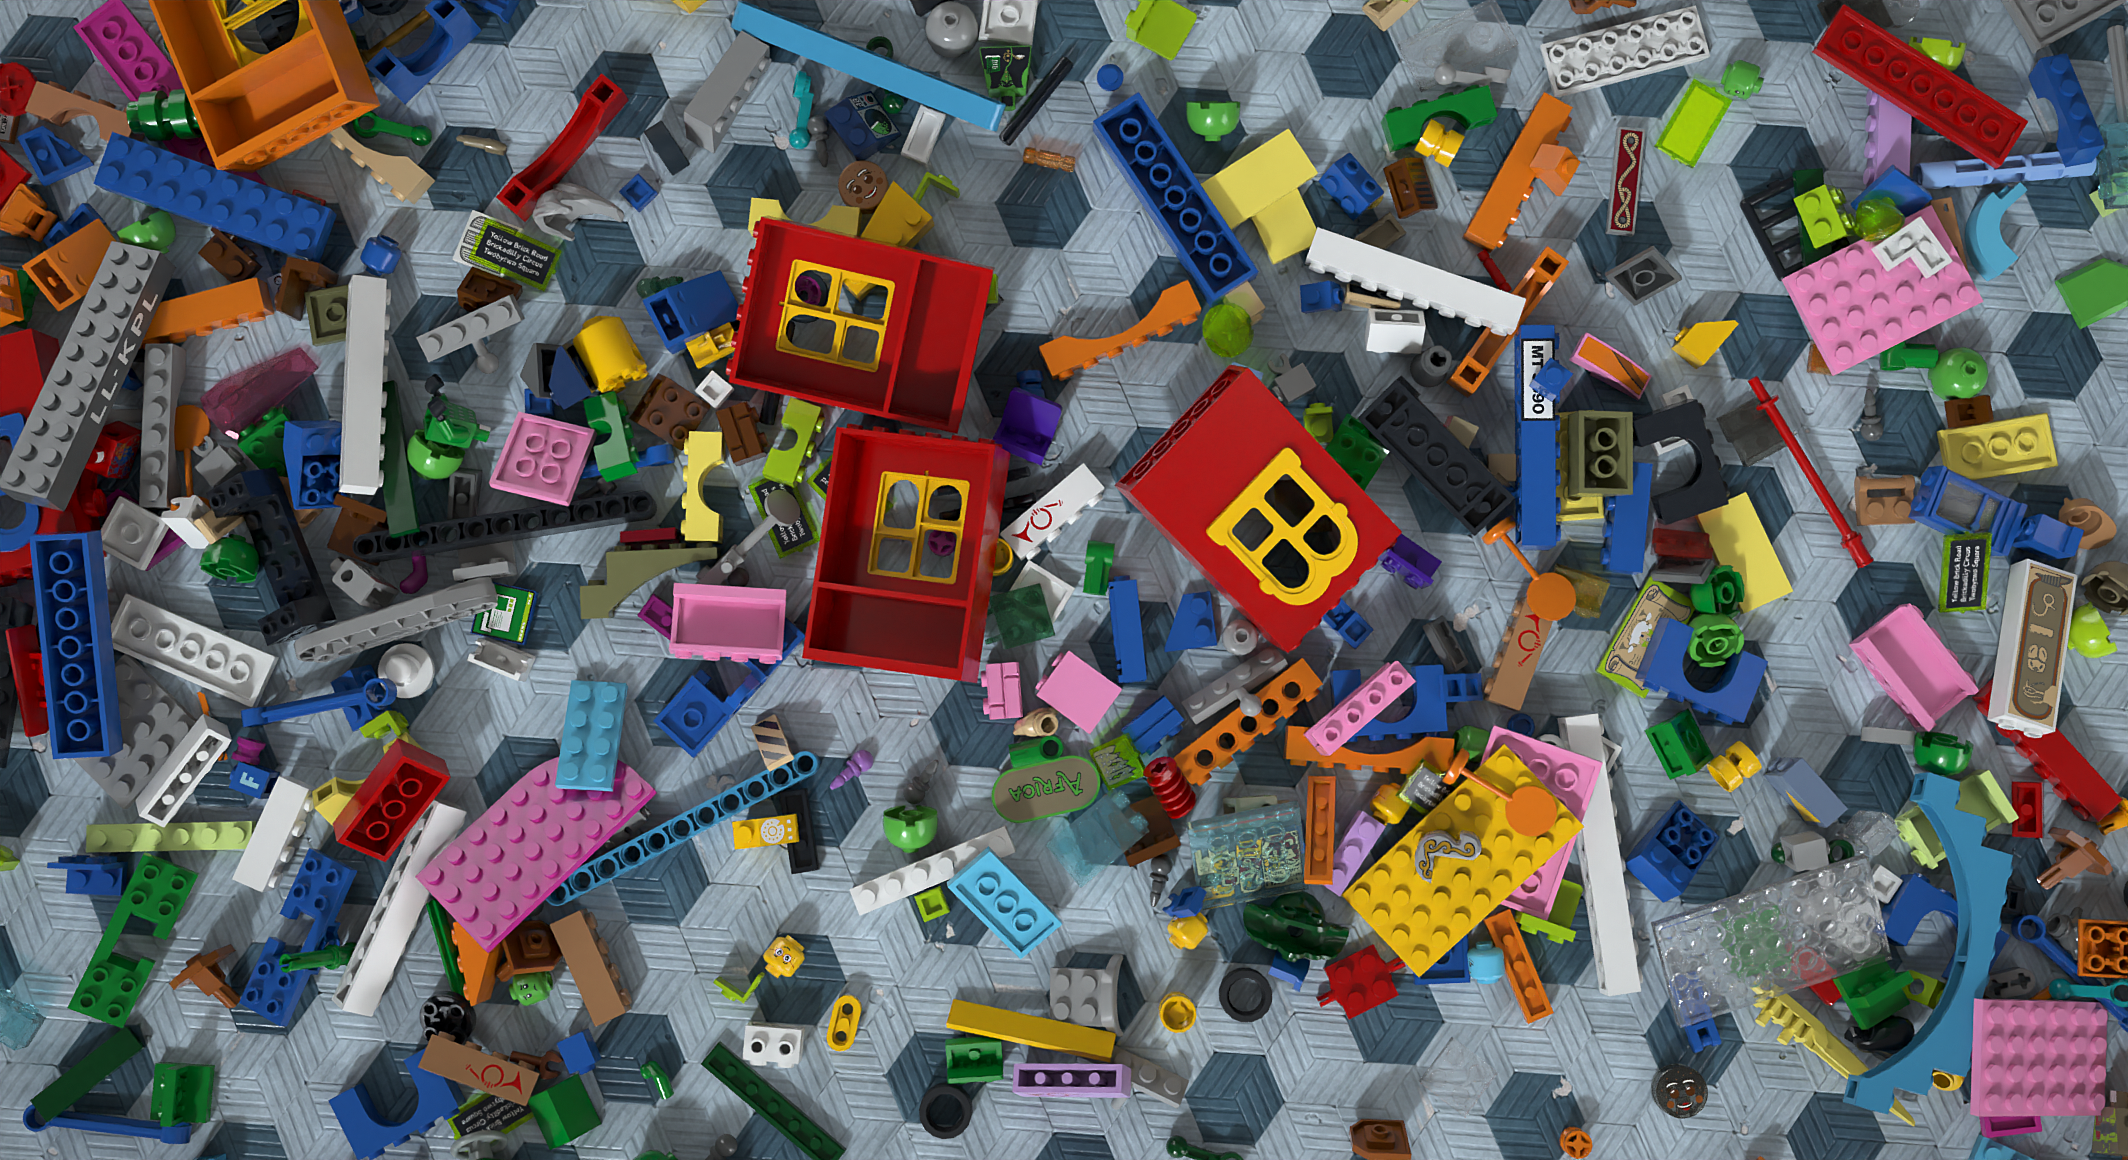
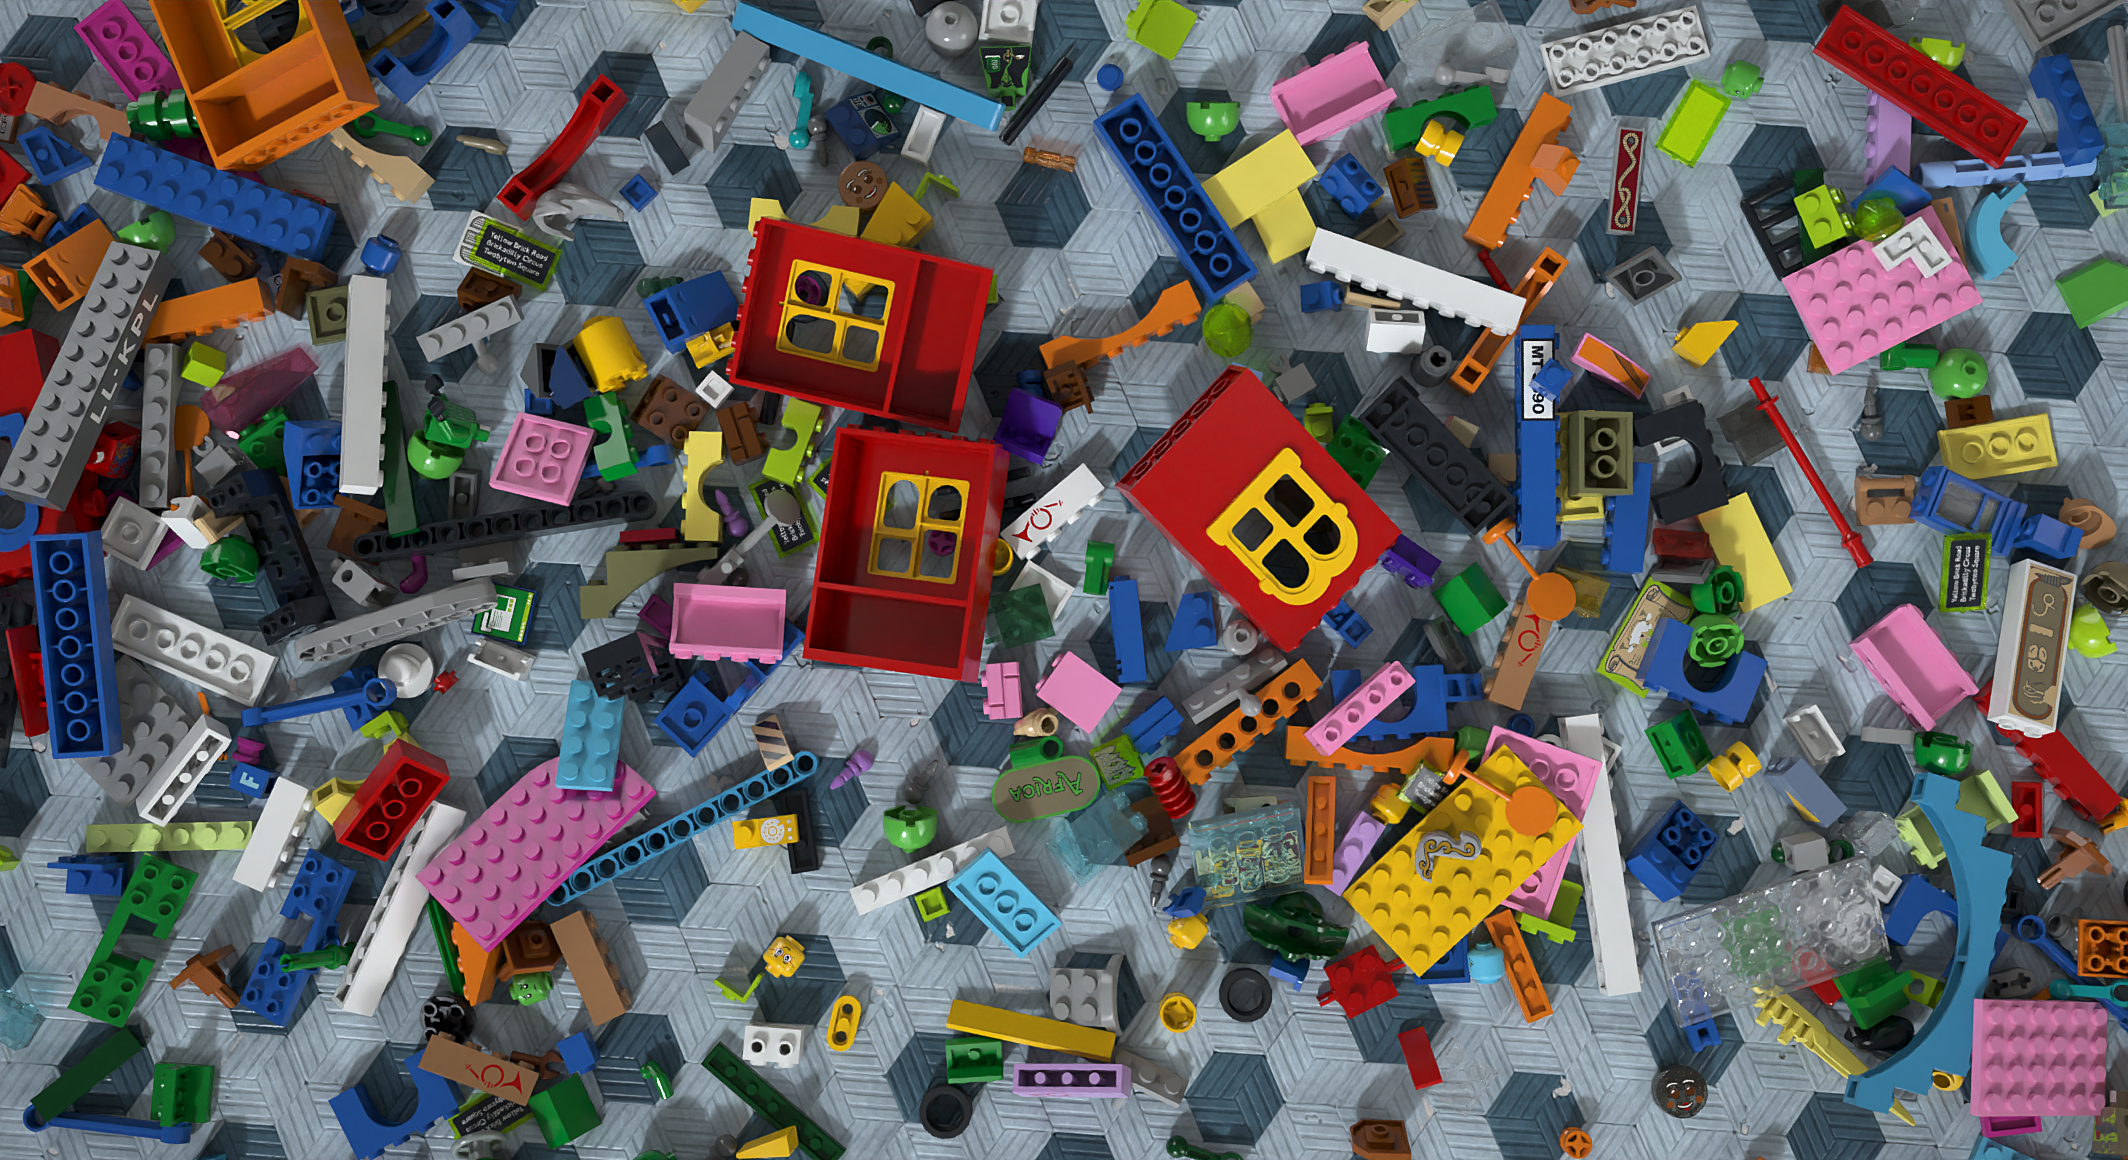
none -> lime panel [181,341,227,388]
none -> red plate [433,670,459,695]
none -> black plate [582,631,686,704]
none -> medium lavender bar [715,490,748,538]
none -> yellow slope [736,1126,799,1159]
none -> reddish brown bracket [1043,360,1095,414]
none -> bright pink panel [1269,41,1397,150]
none -> red slope [1397,1026,1443,1090]
none -> green slope [1431,561,1508,637]
none -> white hinge [1782,704,1846,766]

